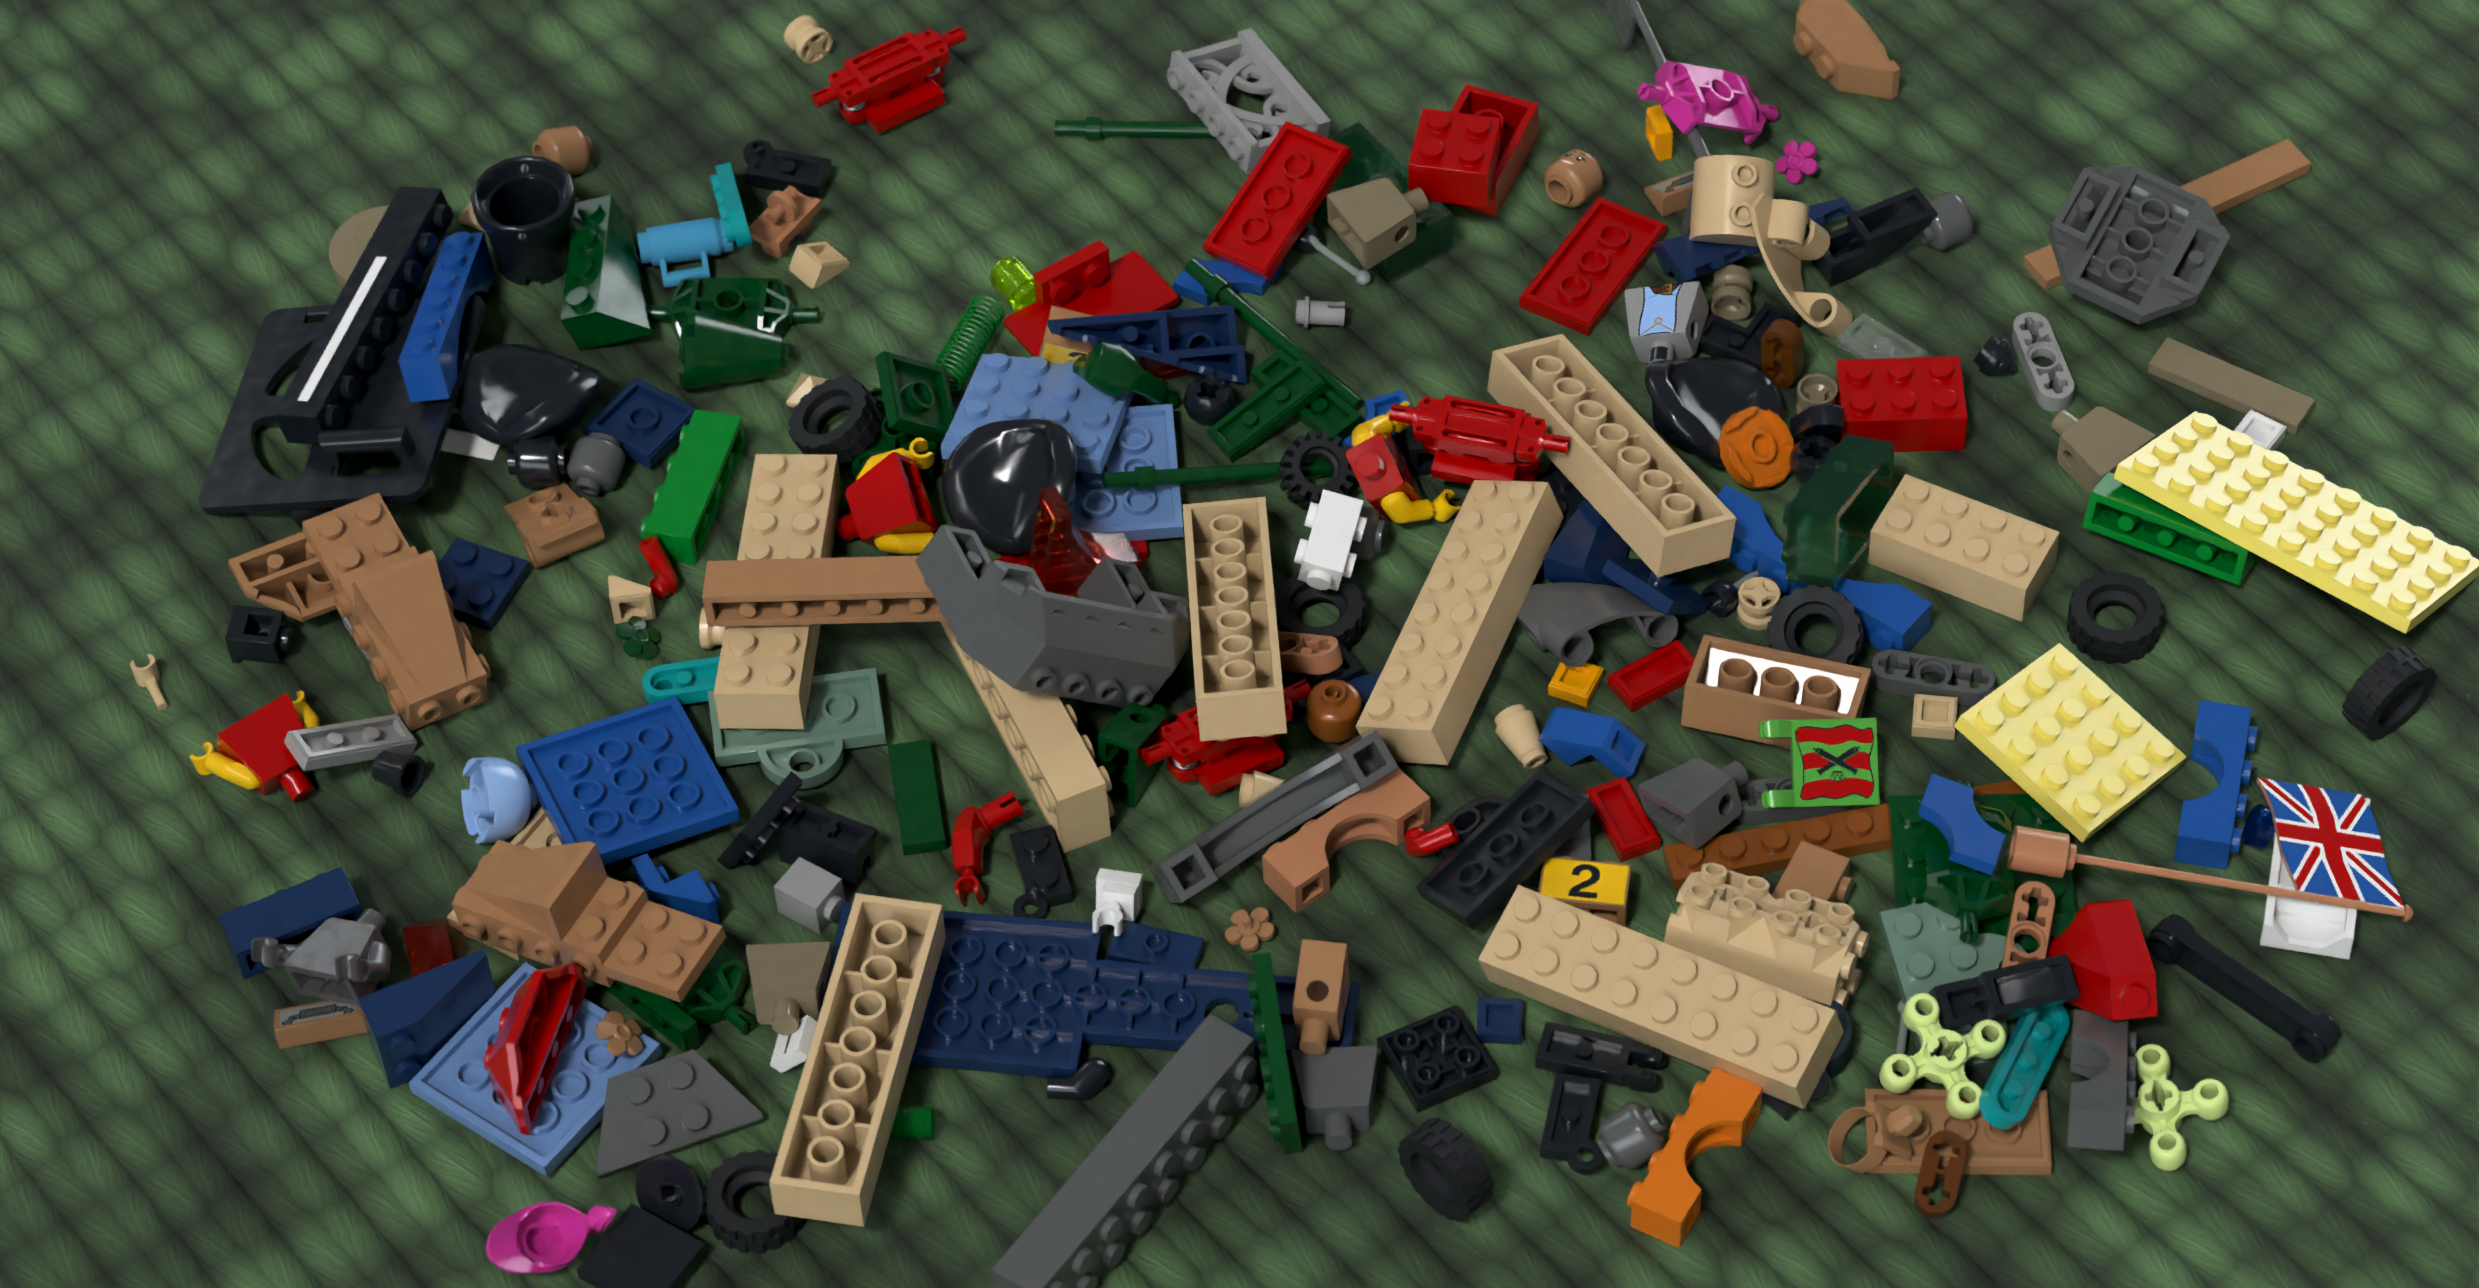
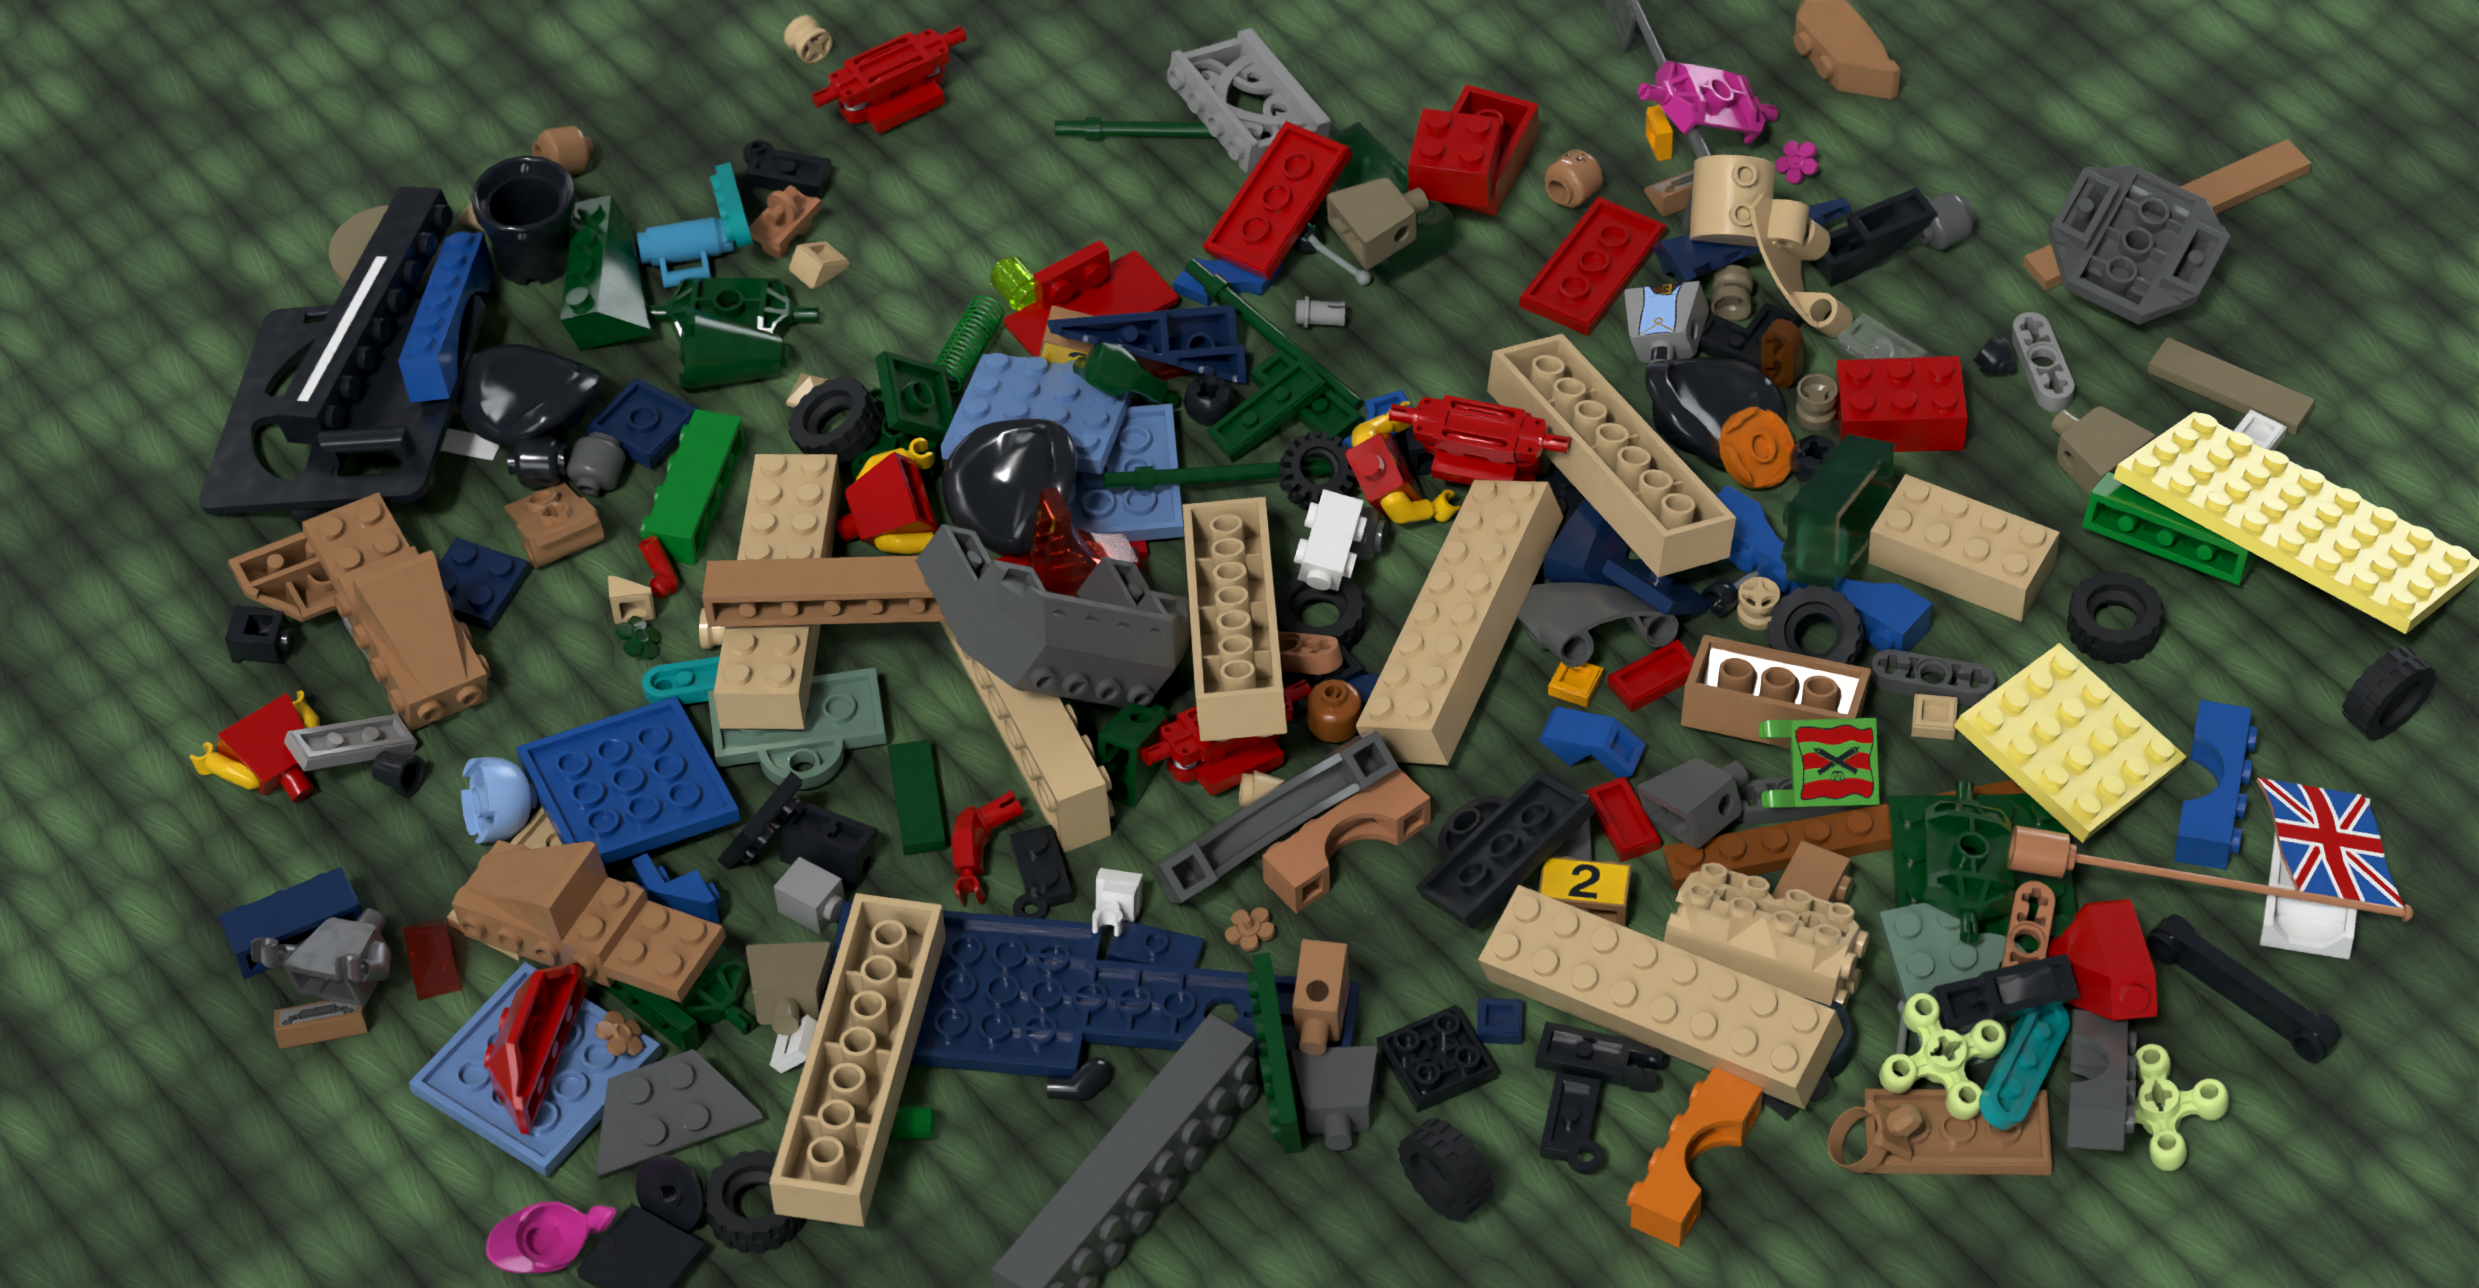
tan hand [130,654,168,710] -> none
dark blue slope [358,949,496,1089] -> none
red arm [1404,821,1459,858] -> none
tan cone [1494,704,1548,770] -> none
dark grey head [1597,1101,1667,1170] -> none
black beam [1790,404,1845,443] -> none
reddish brown beam [1914,1130,1967,1219] -> none
blue tile [1918,773,2005,875] -> none
clear blue tile [2243,804,2275,850] -> none

